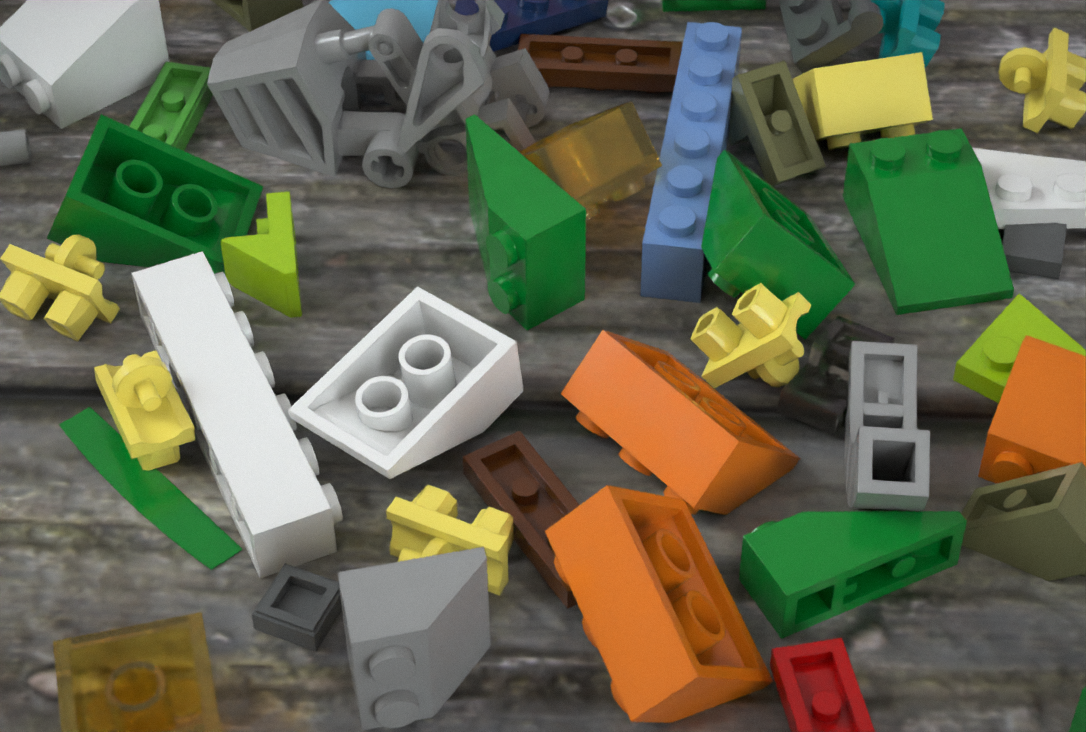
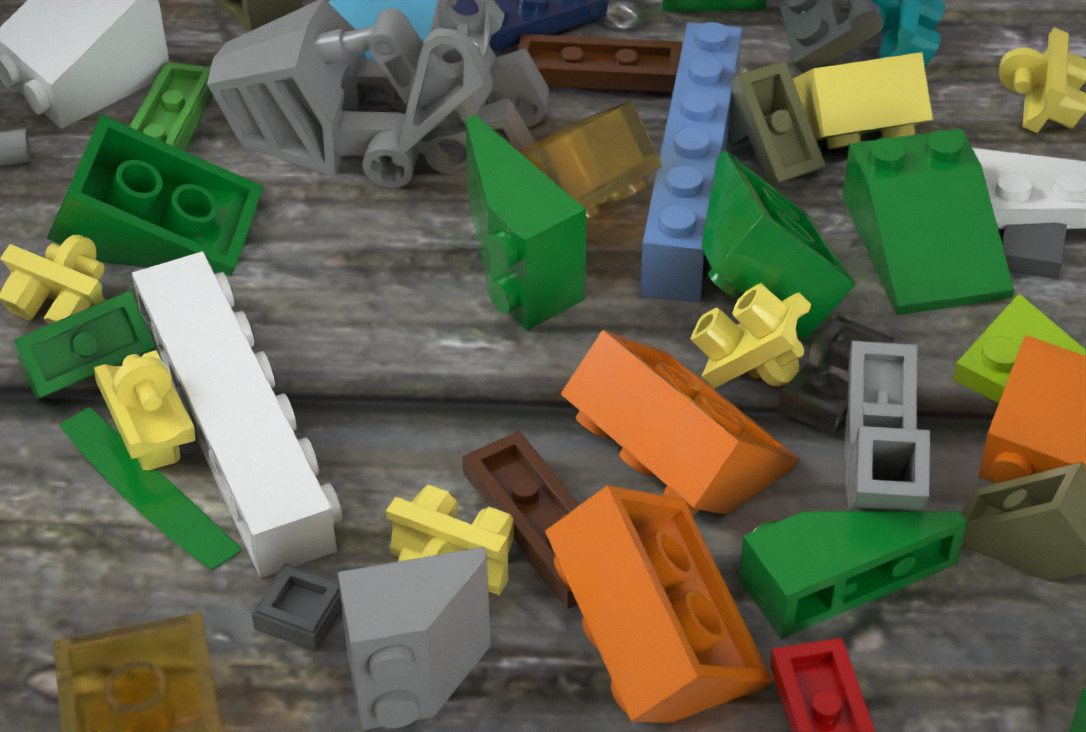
lime slope [221,191,302,318] -> none
white slope [288,286,523,479] -> none
none -> green plate [10,290,156,399]

